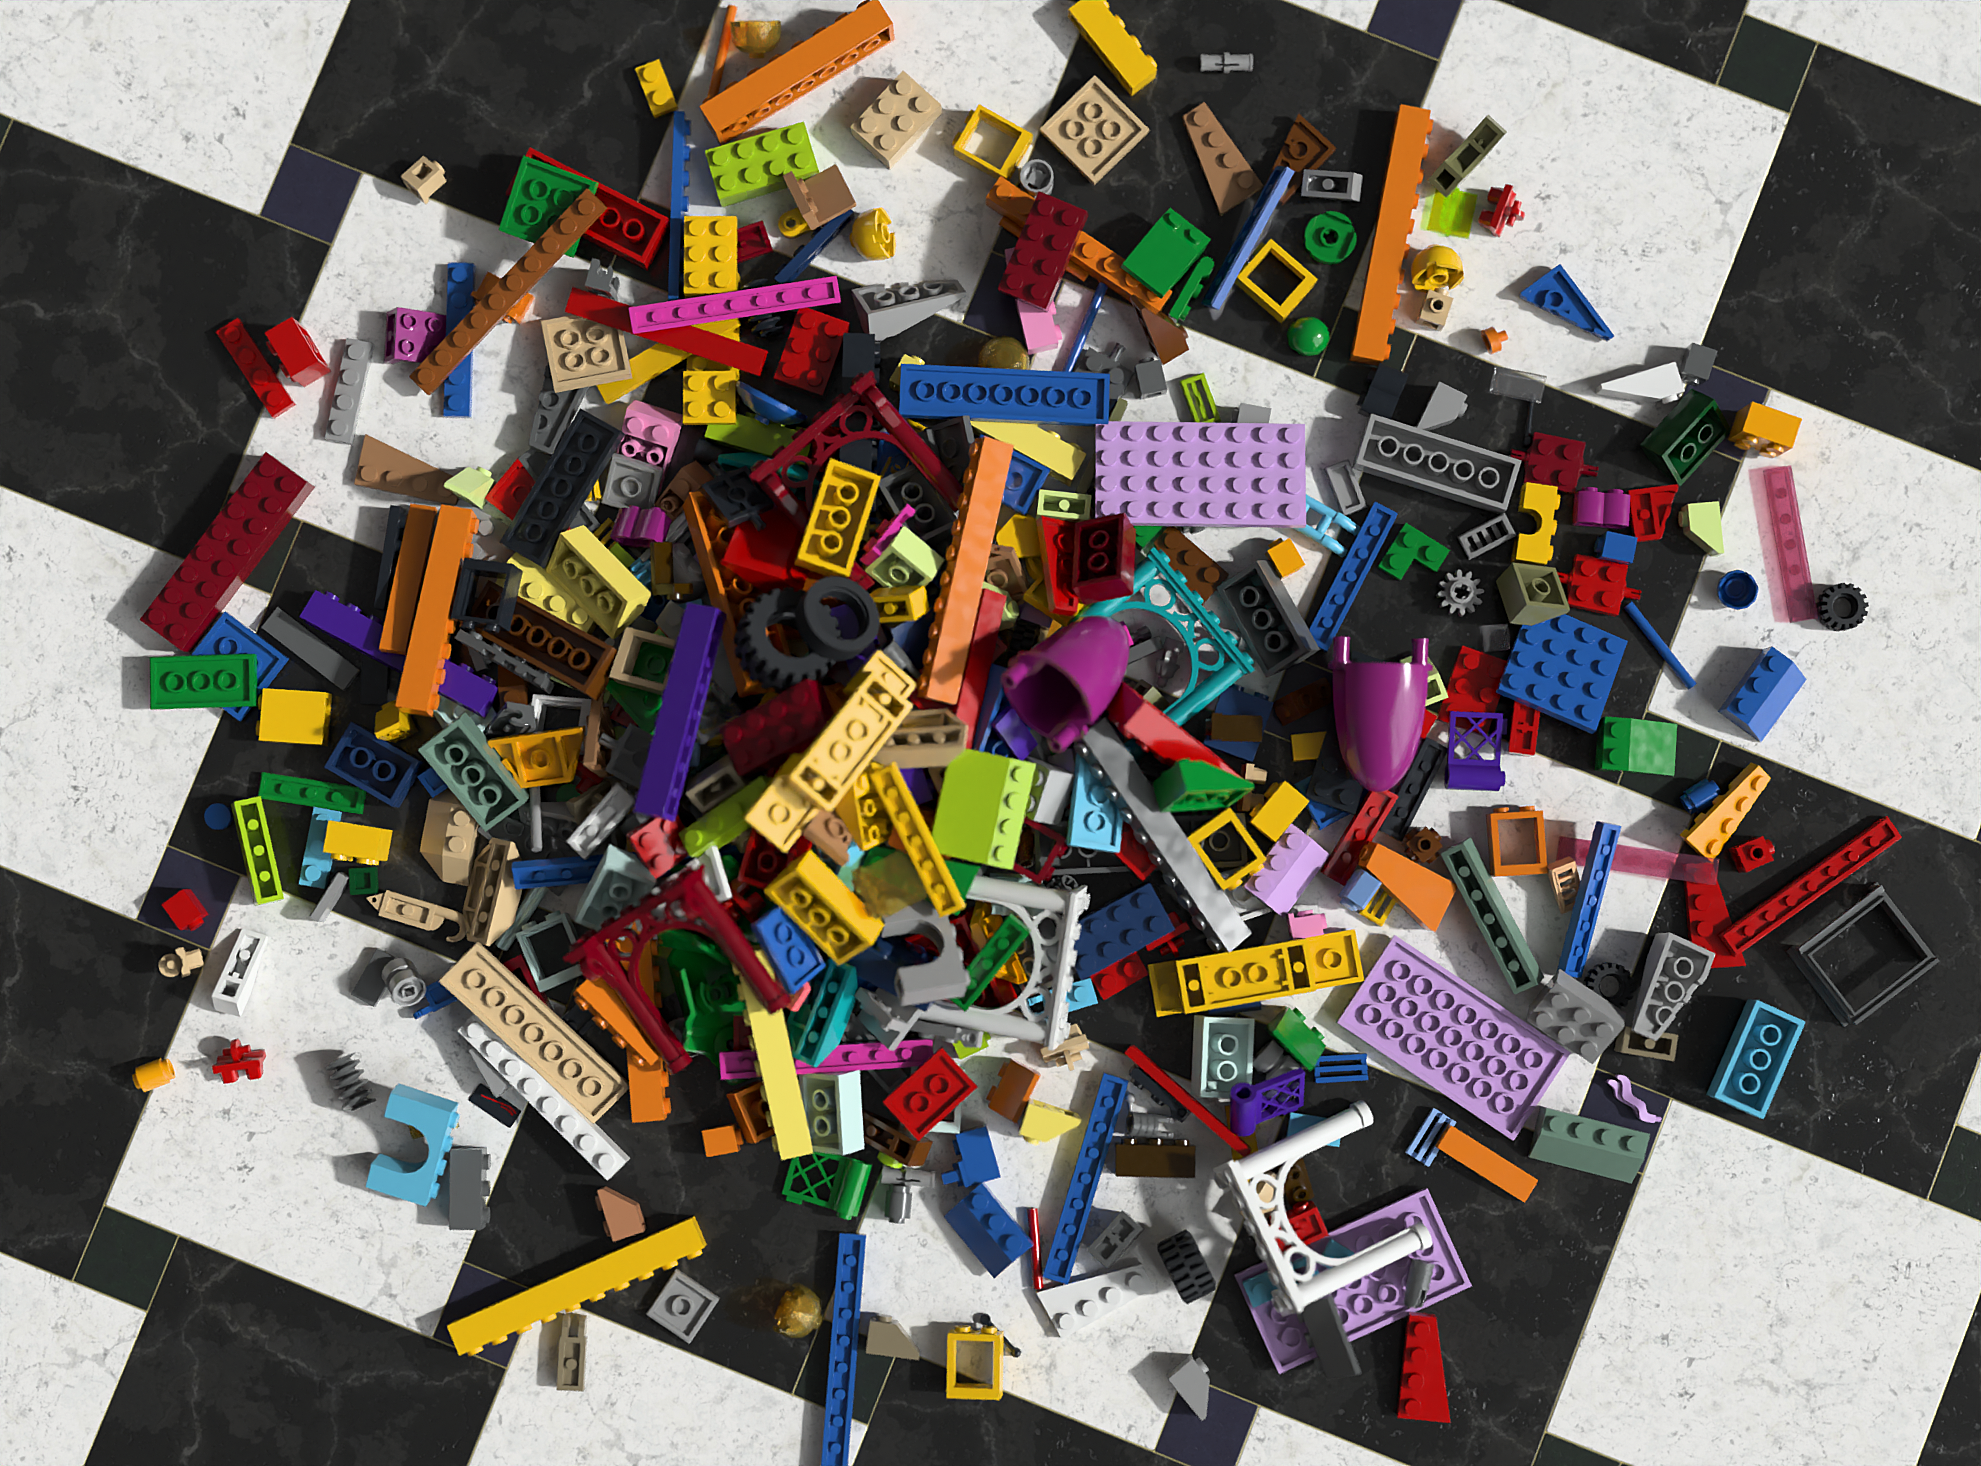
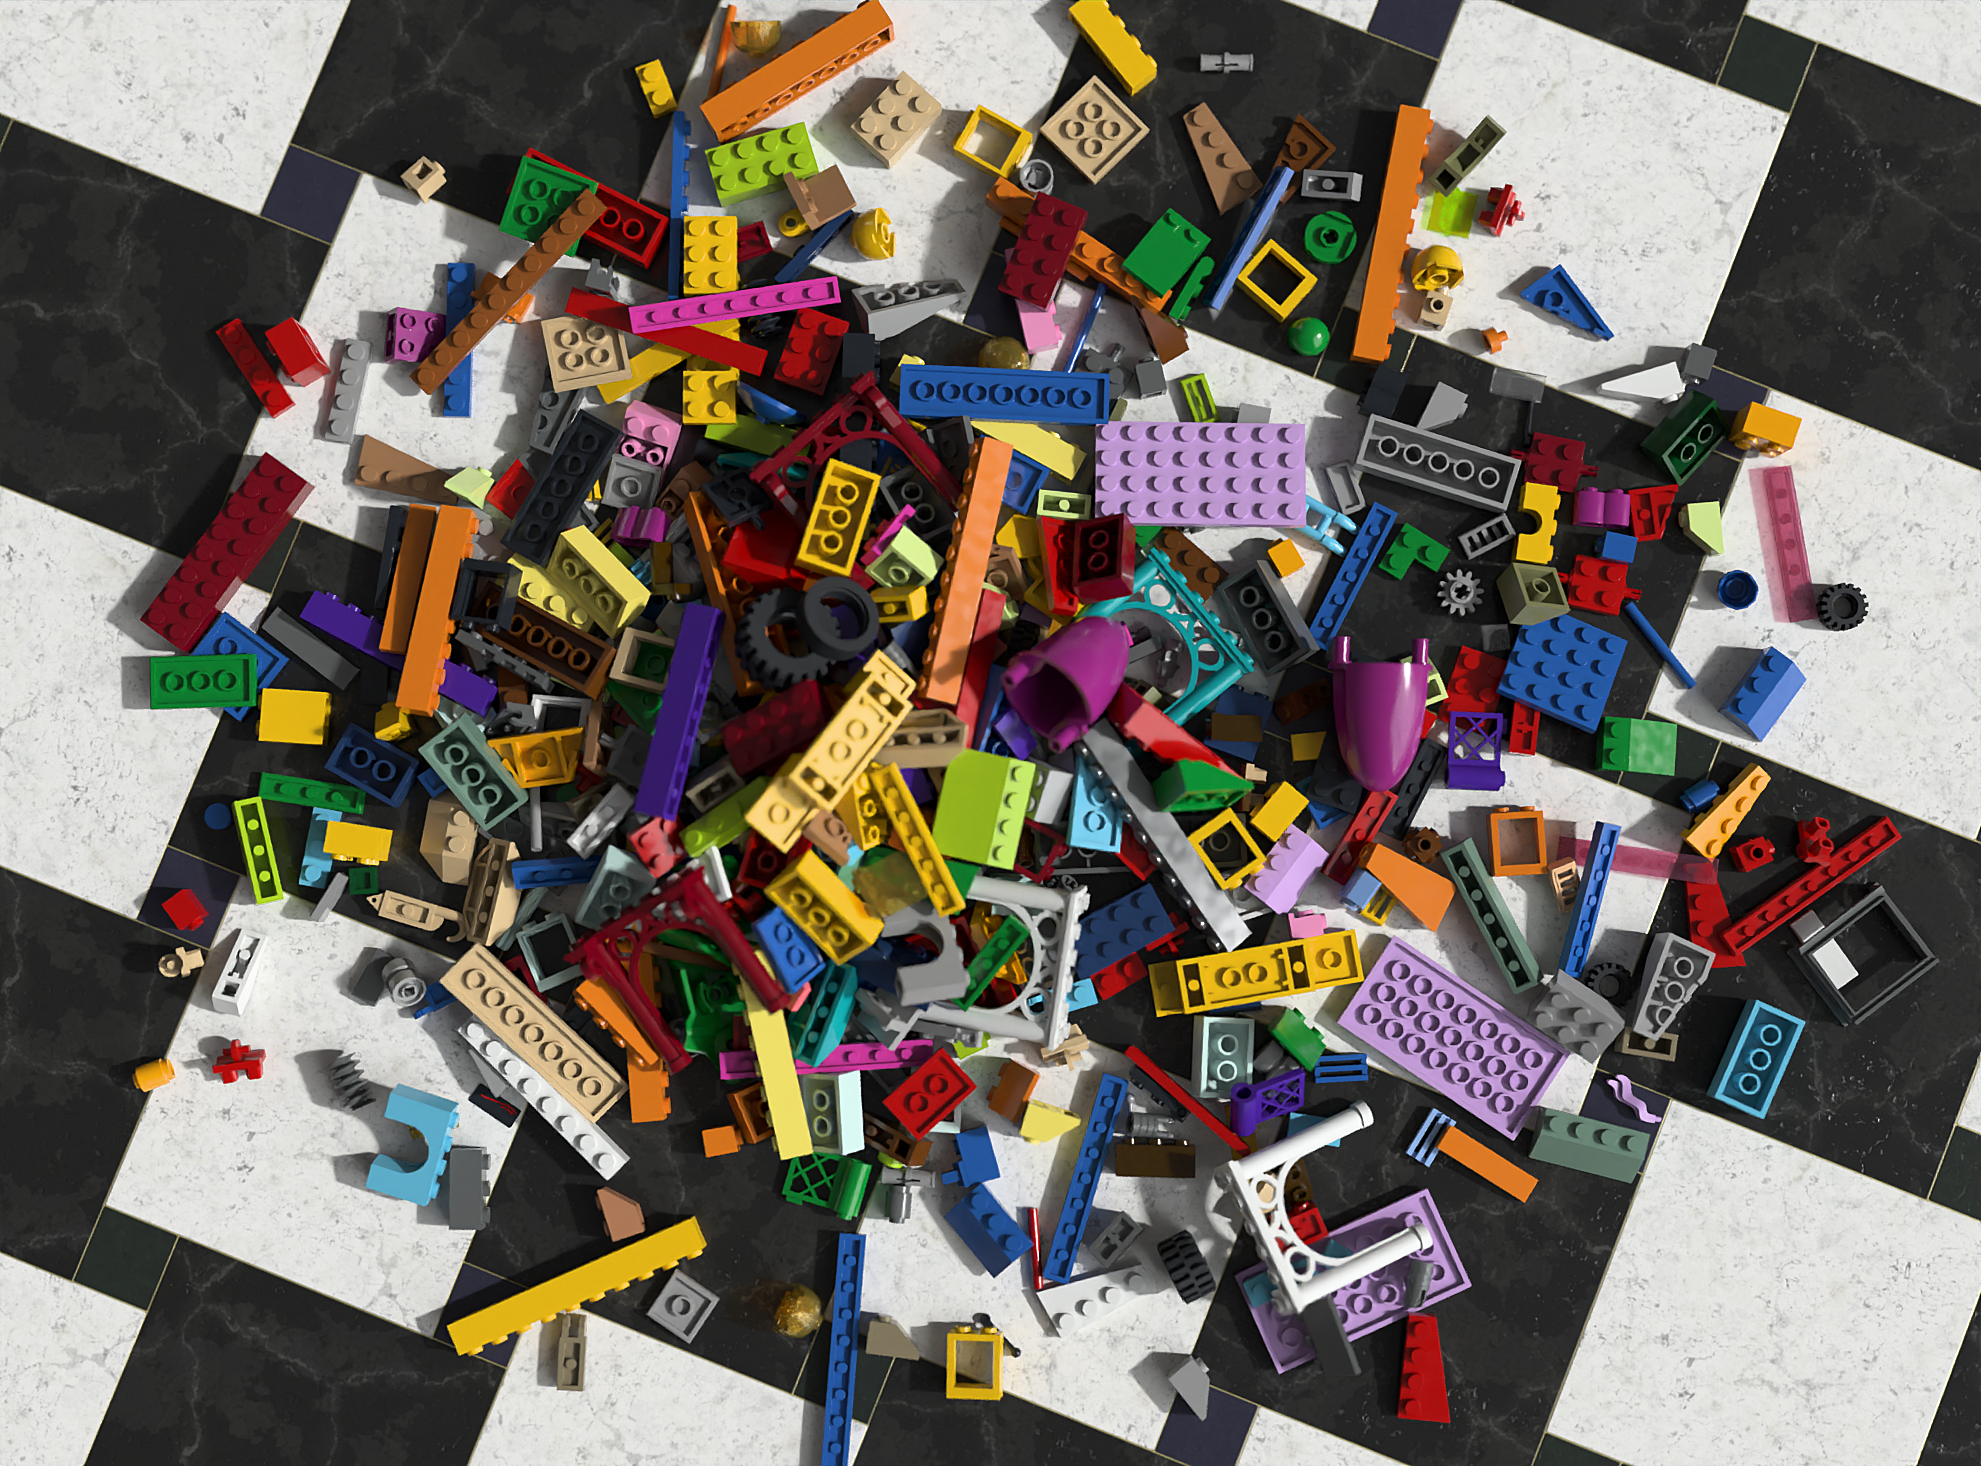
none -> reddish brown tile [627,940,734,972]
none -> white tile [1789,910,1859,989]
none -> red hips [1796,817,1834,868]

